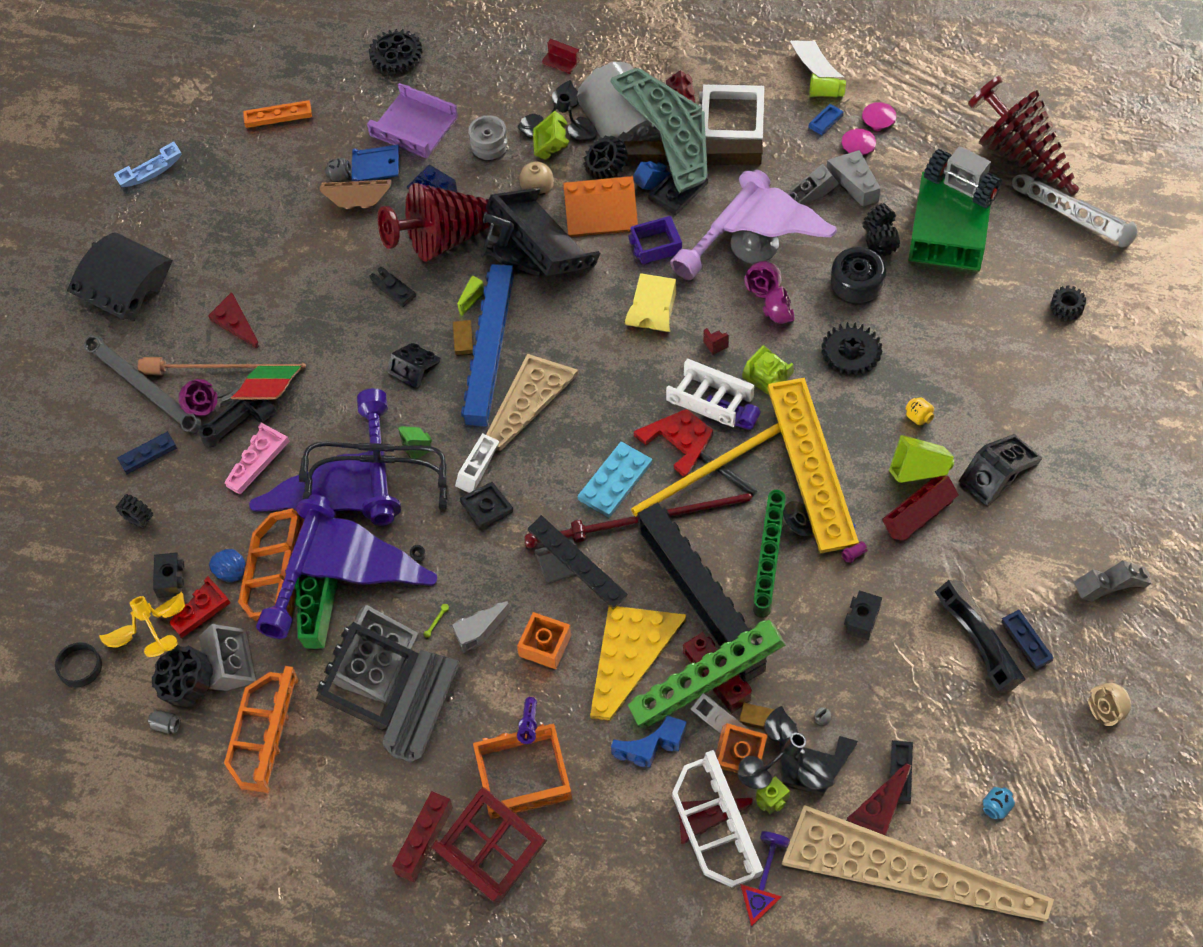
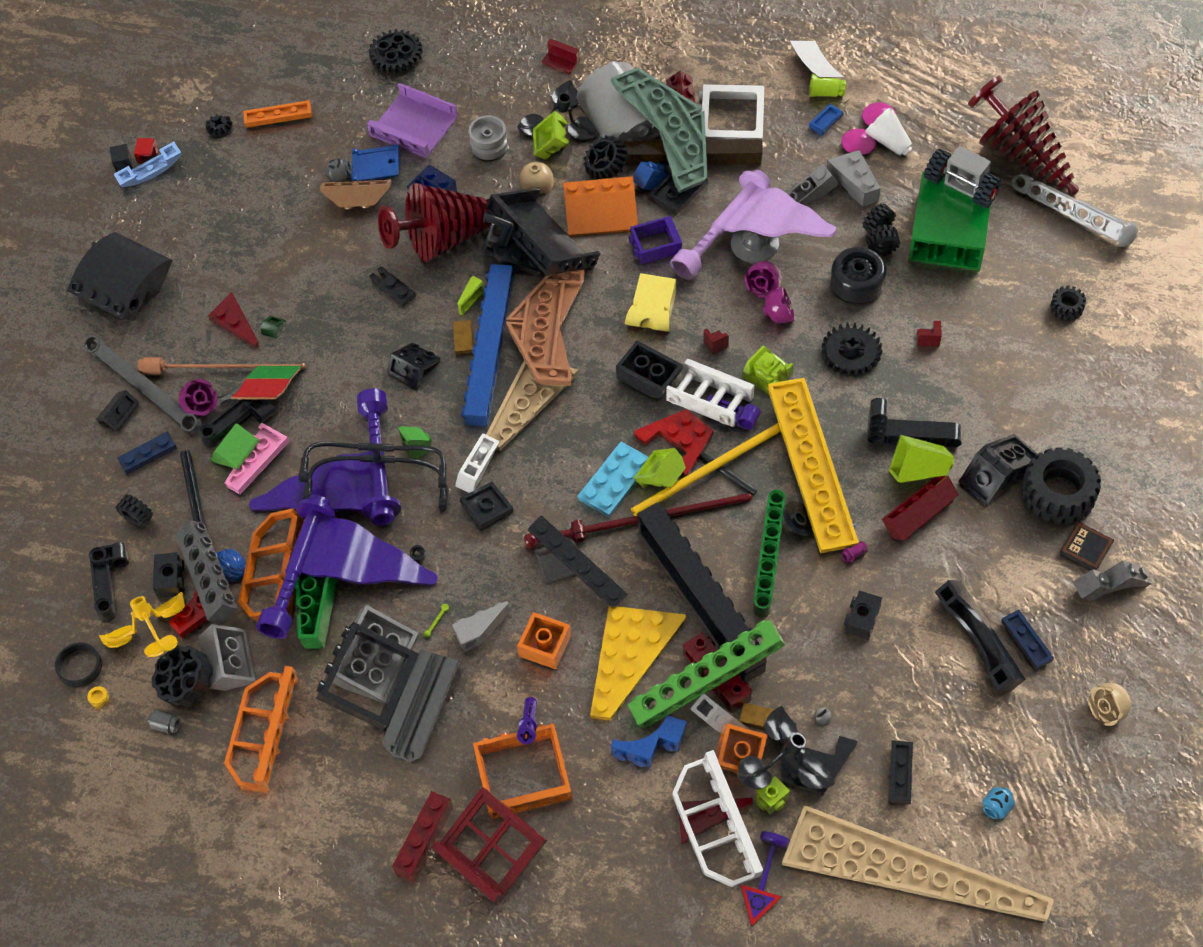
dark red wing [846,763,912,836] -> none
yellow head [906,397,934,425] -> none
none -> yellow tile [87,686,109,708]
none -> black piece [89,542,129,622]
none -> black panel [96,390,139,430]
none -> black brick [110,144,133,172]
none -> red panel [134,138,158,164]
none -> dark grey brick [176,520,238,624]
none -> black axle [180,450,205,525]
none -> black gear [205,113,233,136]
none -> bright green slope [210,423,259,470]
none -> dark green slope [261,315,286,338]
none -> nougat wing [506,270,585,386]
none -> black brick [616,340,683,398]
none -> lime brick [633,448,686,489]
none -> white cone [865,108,912,156]
none -> black beam [867,398,962,448]
none -> dark red panel [917,320,942,346]
none -> black tyre [1022,447,1101,524]
none -> tile [1060,521,1114,570]

